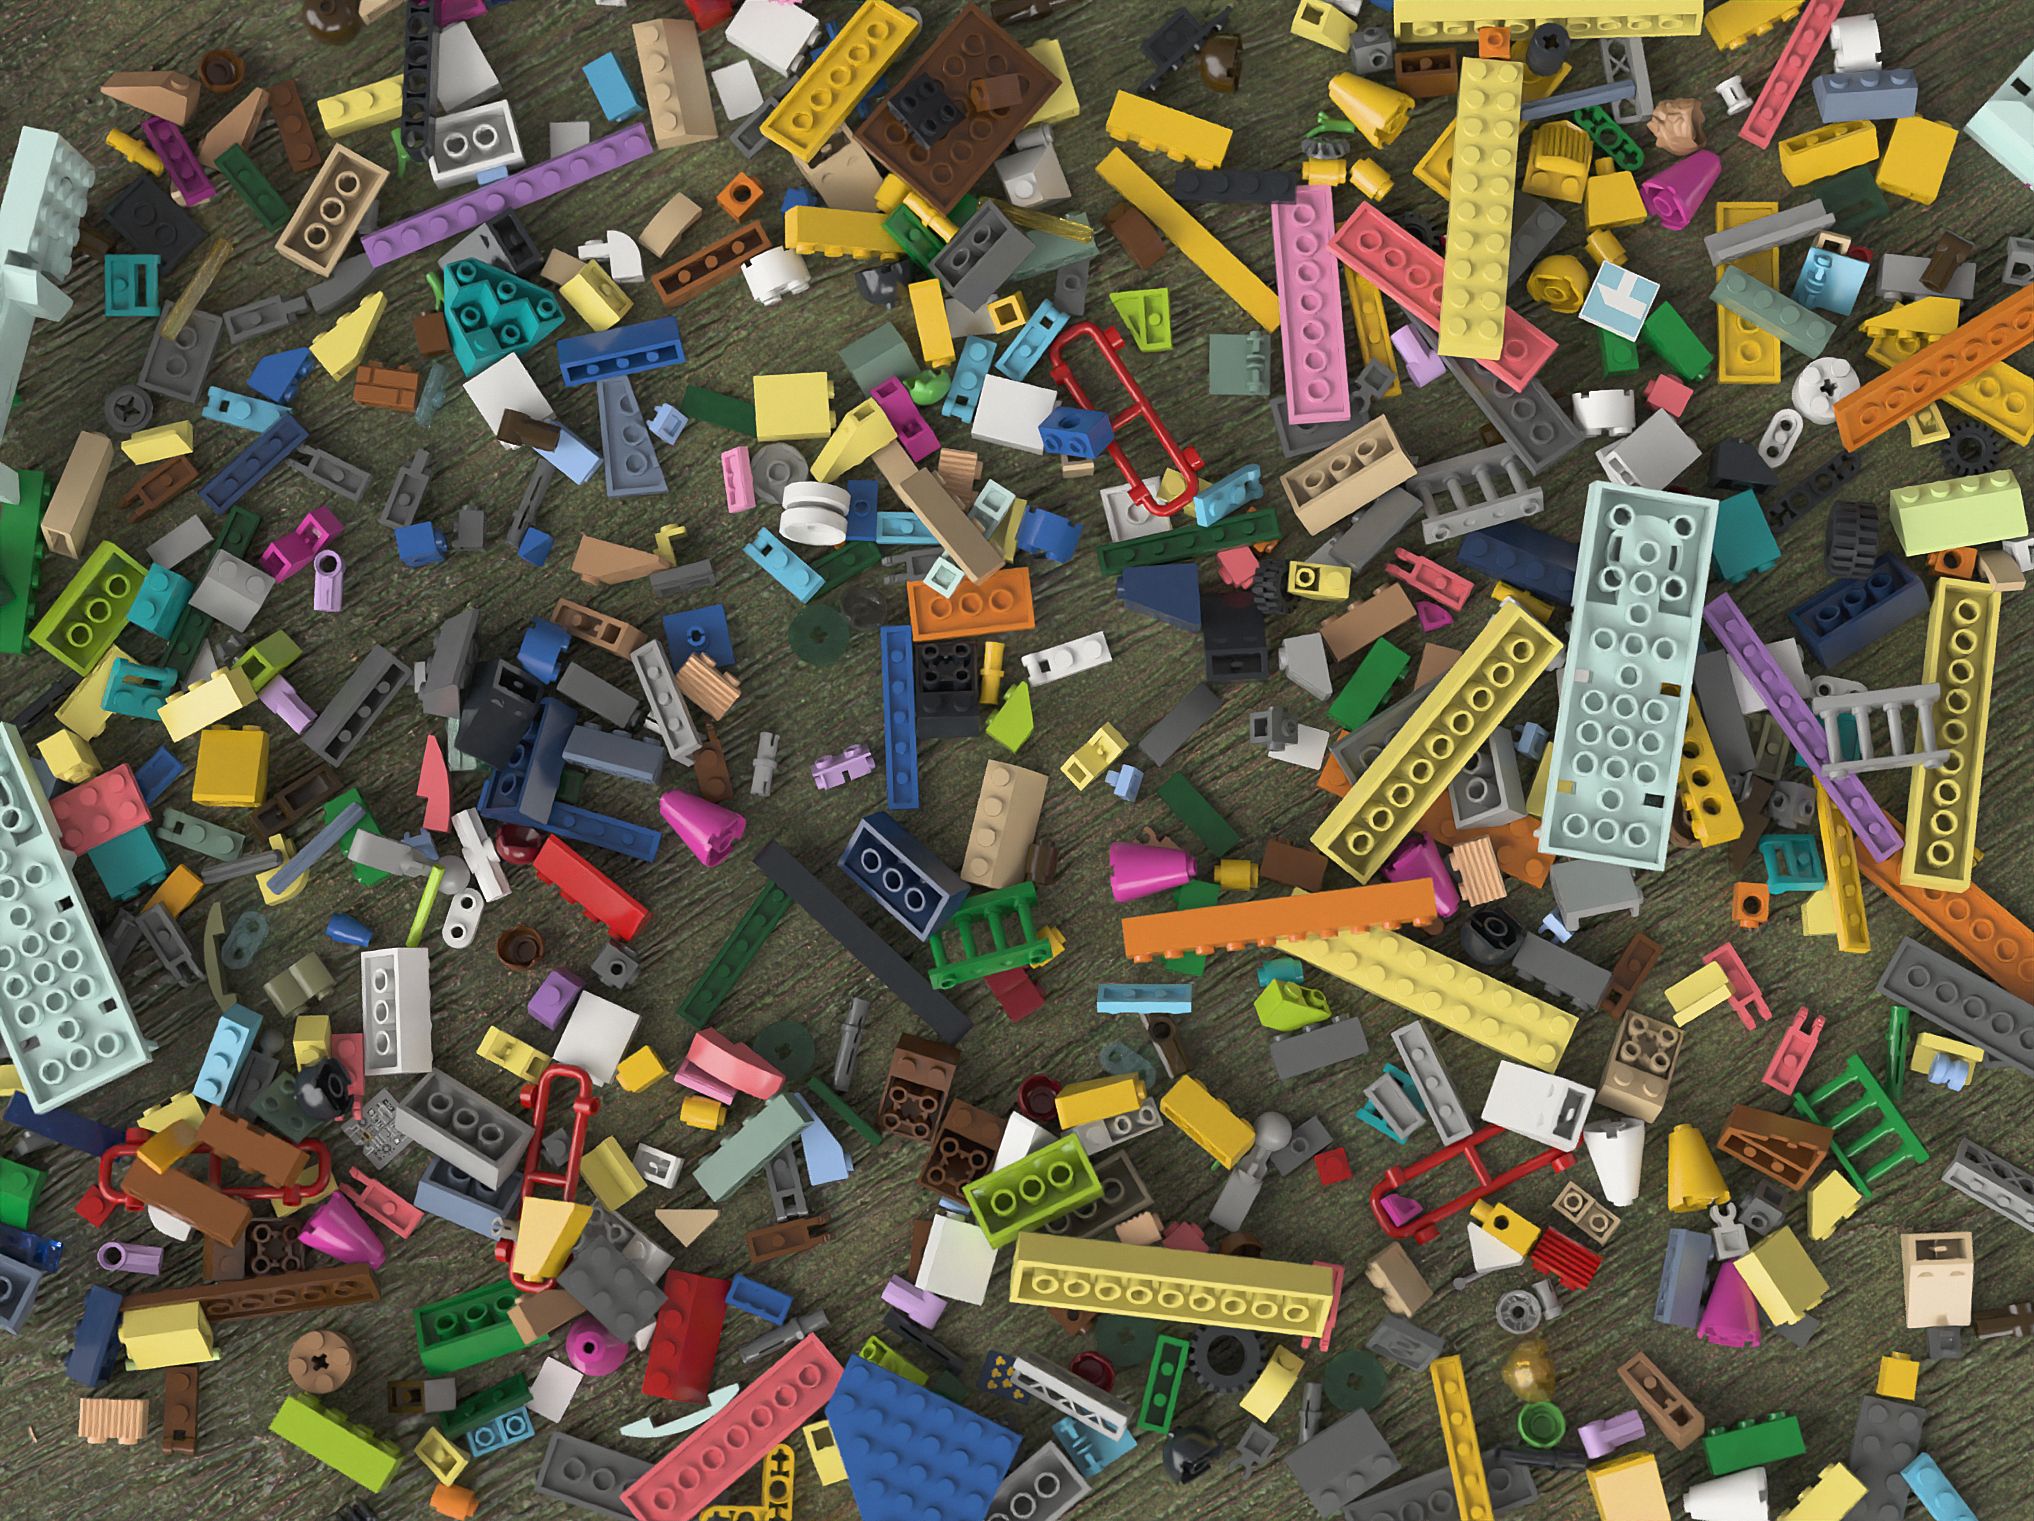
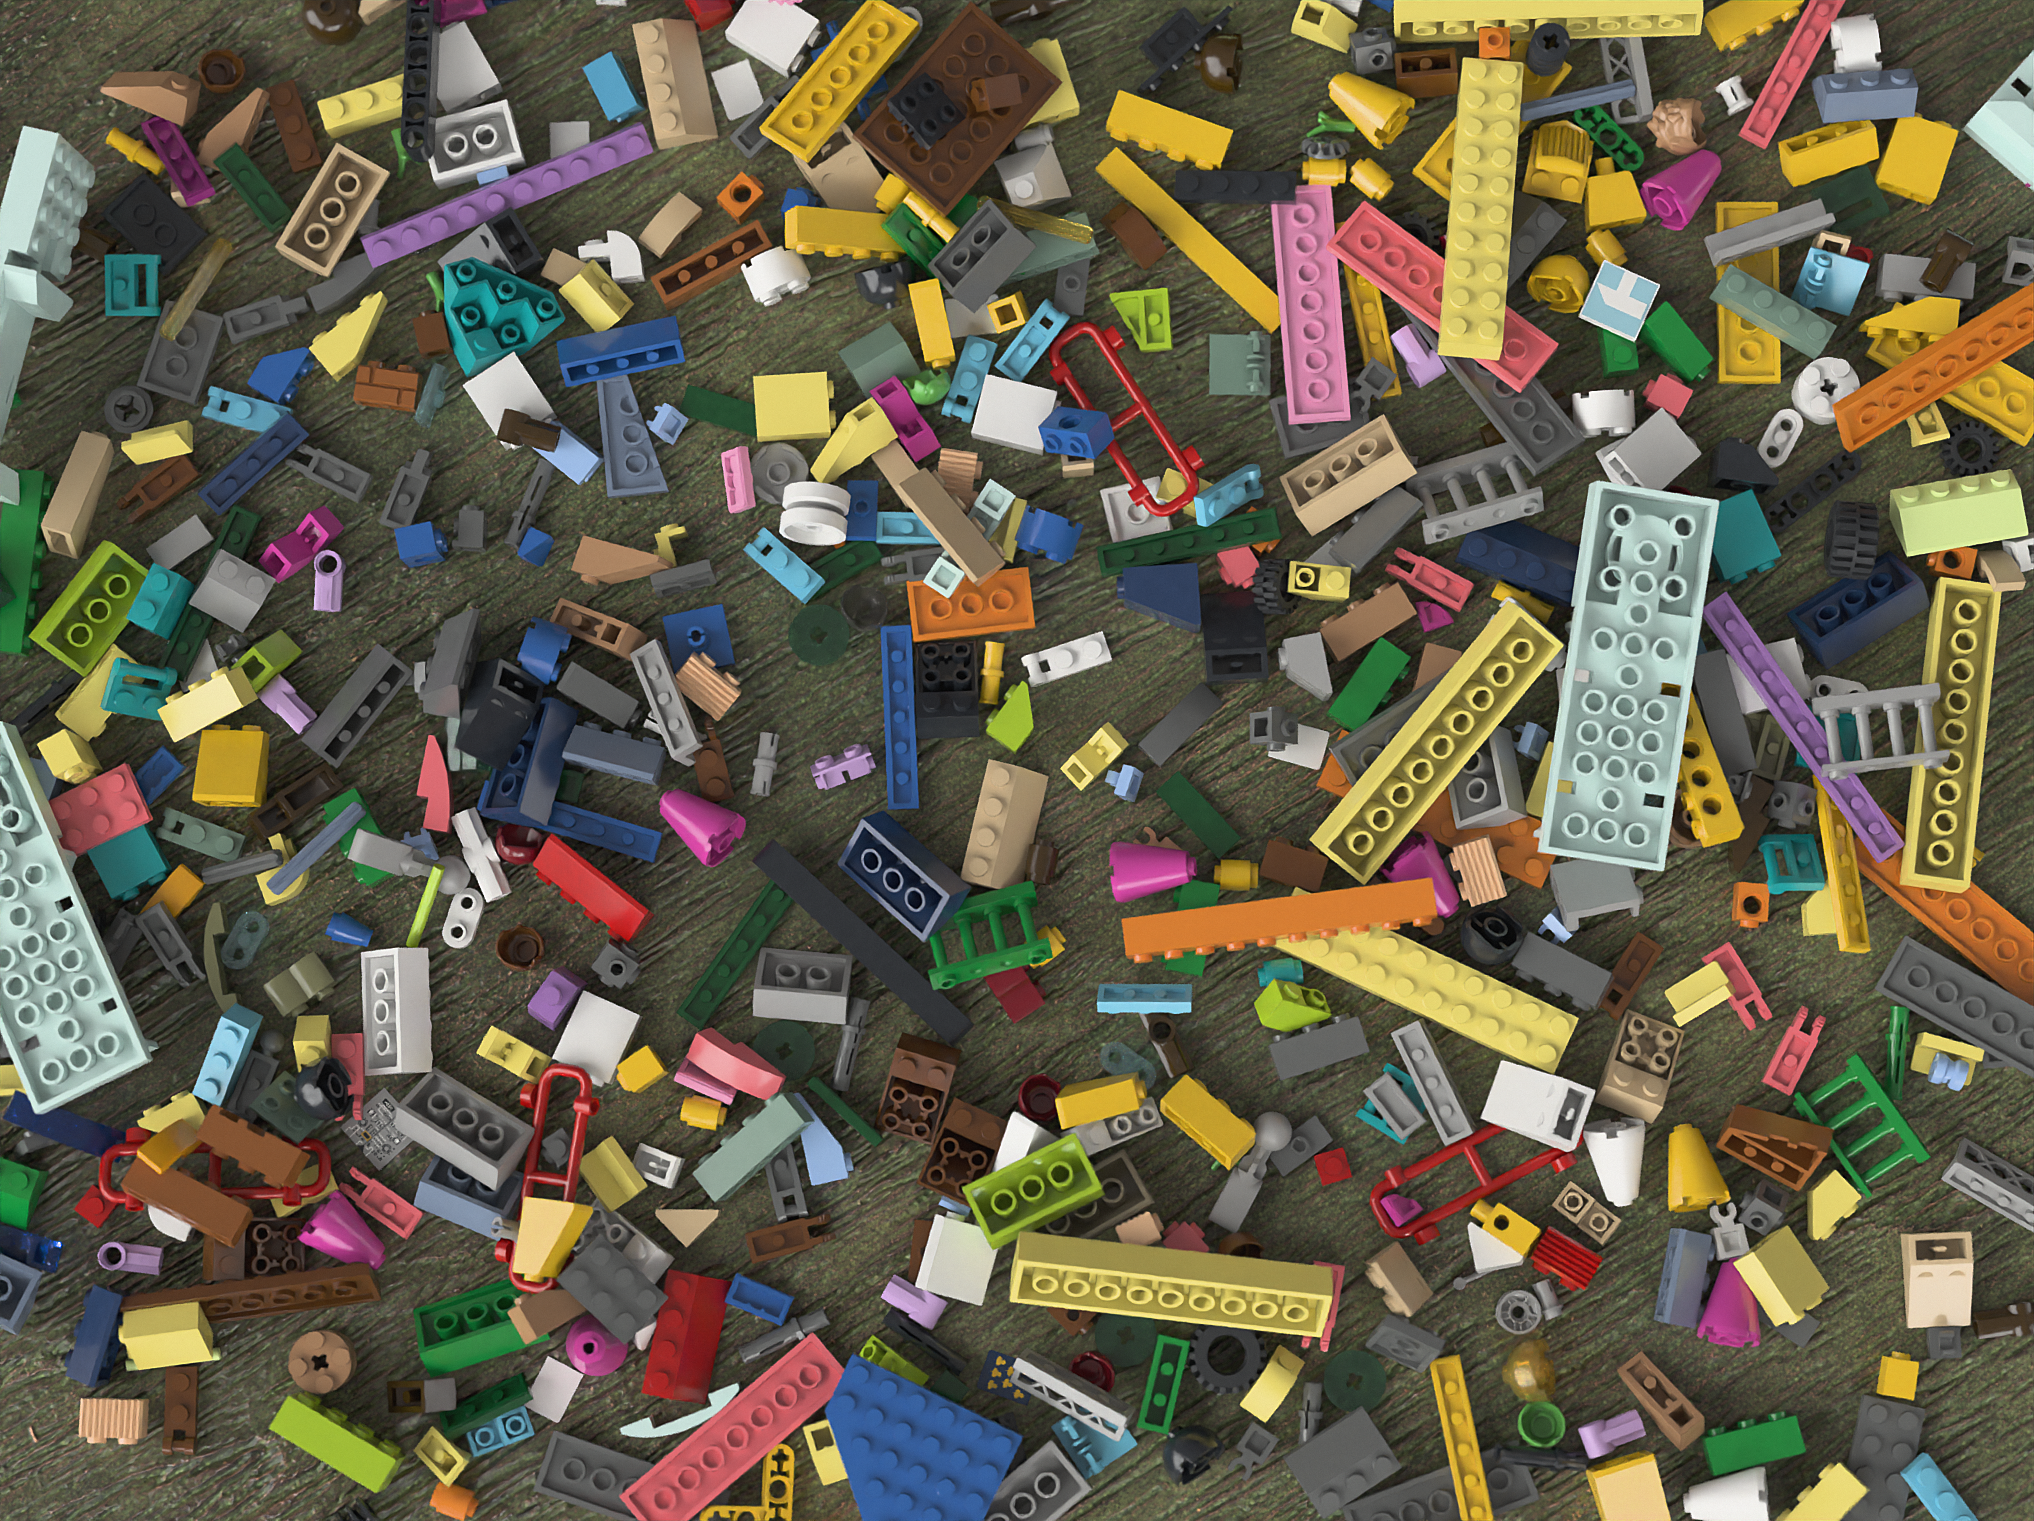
none -> light grey slope [753,947,853,1024]

